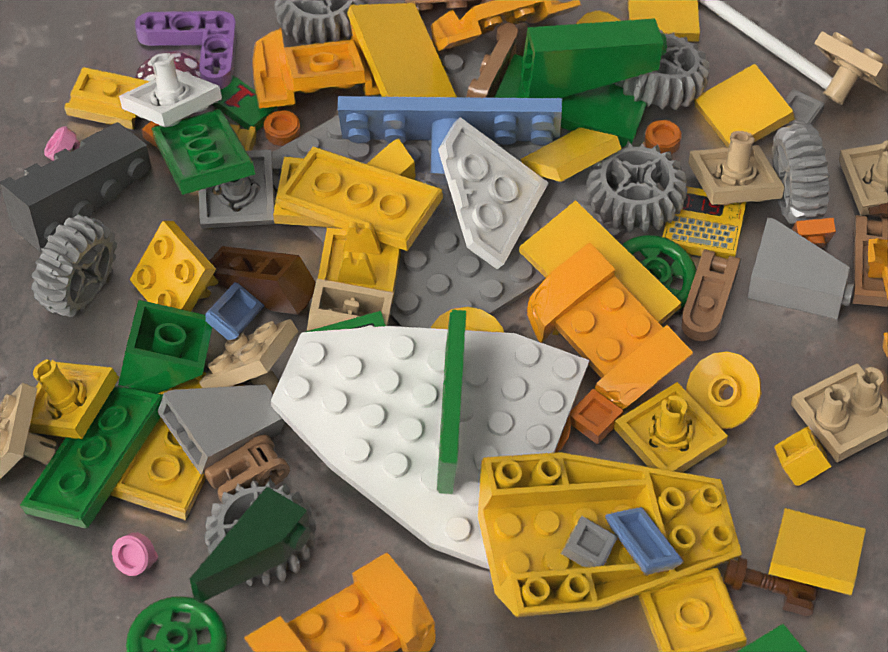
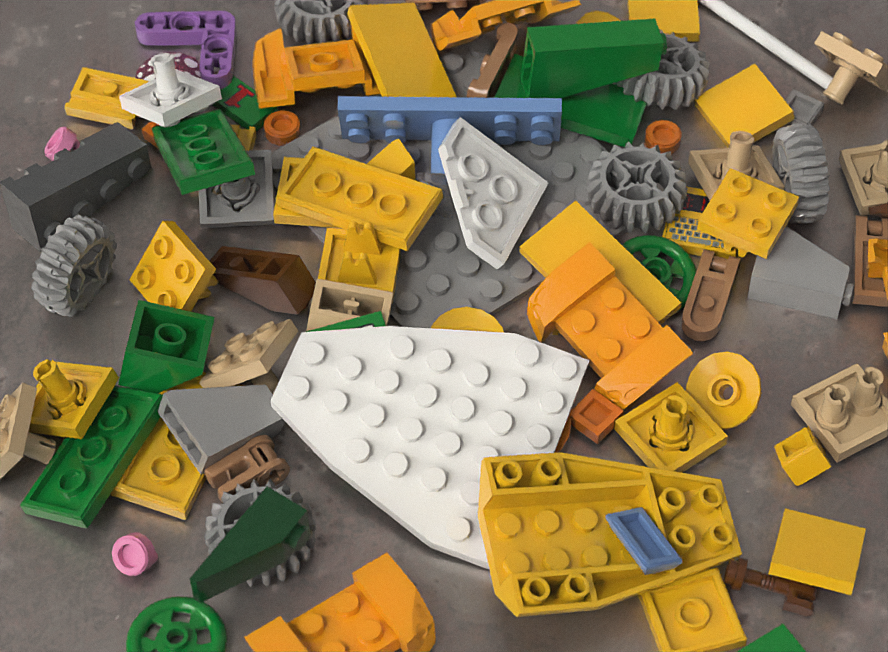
medium blue tile [205,282,264,340] -> none
green tile [436,310,466,494] -> none
yellow tile [521,127,621,182] -> none
light grey tile [561,516,618,567] -> none
orange plate [791,218,836,248] -> none
none -> yellow plate [697,168,799,259]

